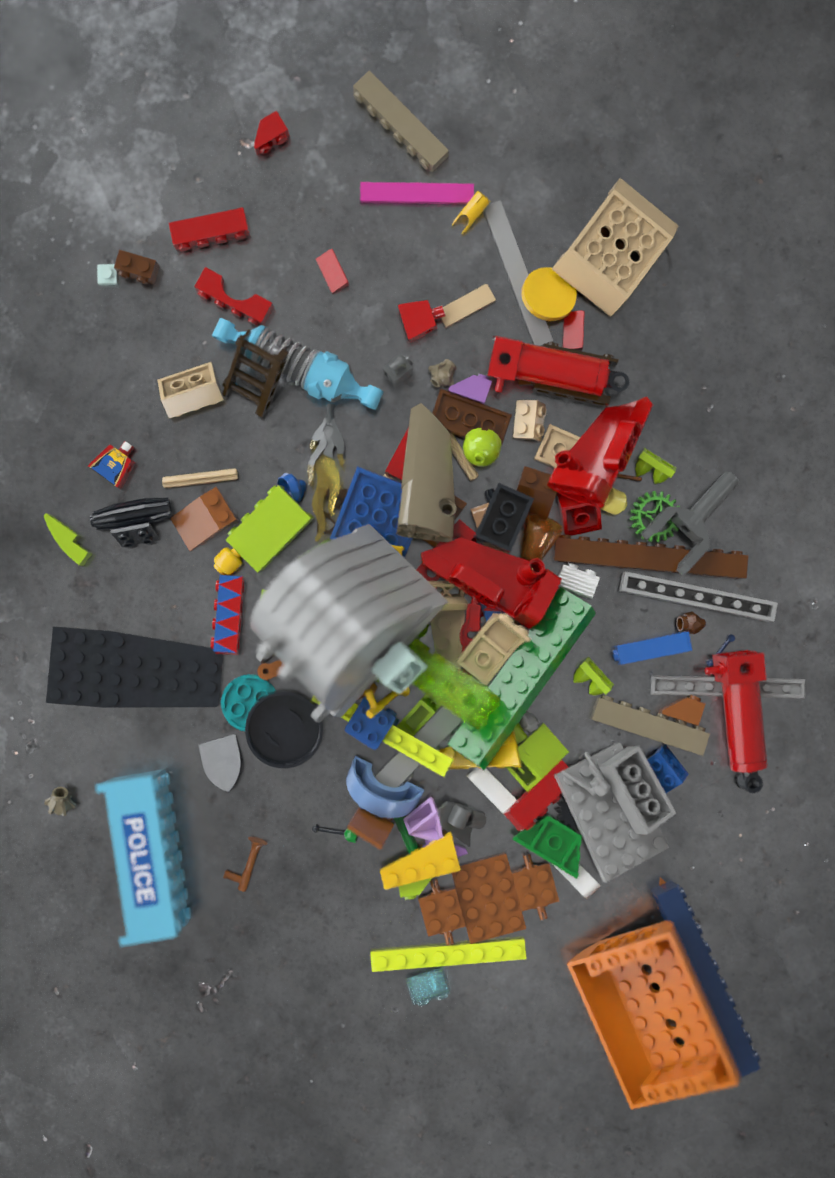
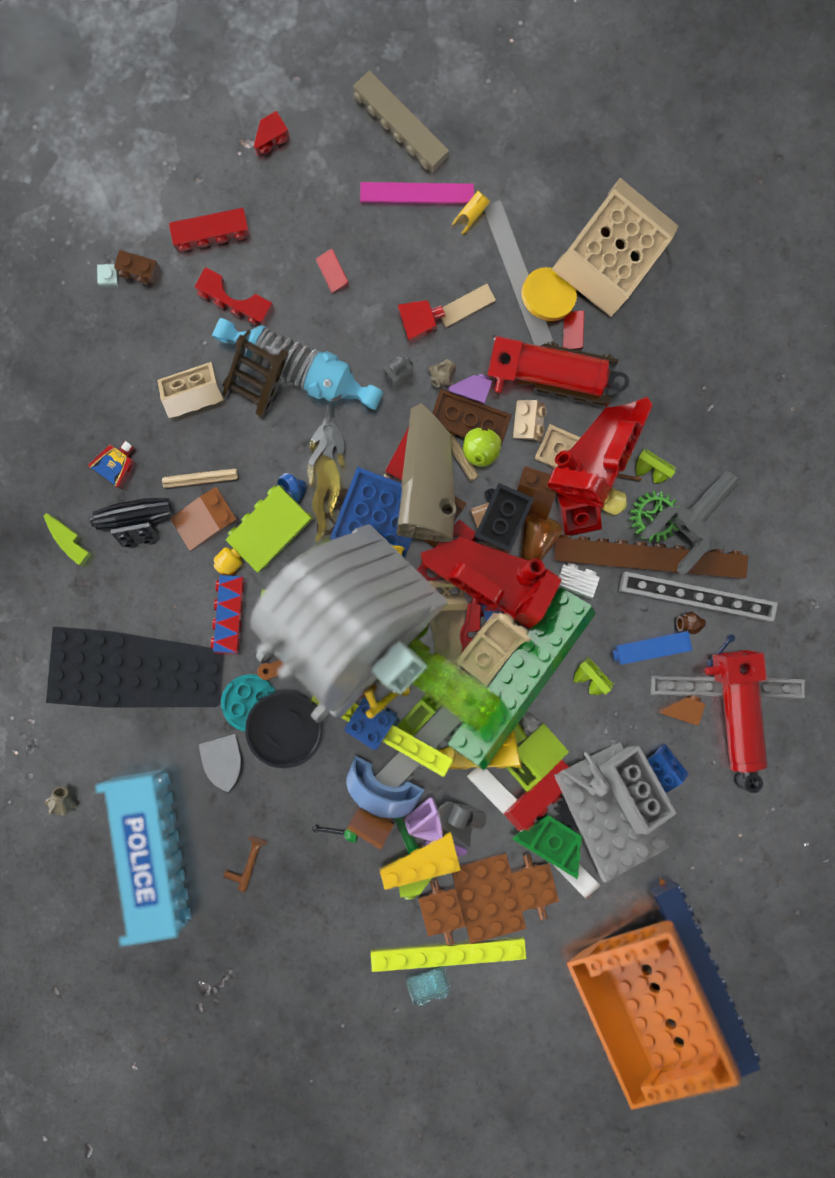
dark tan brick [590,695,710,756] -> none

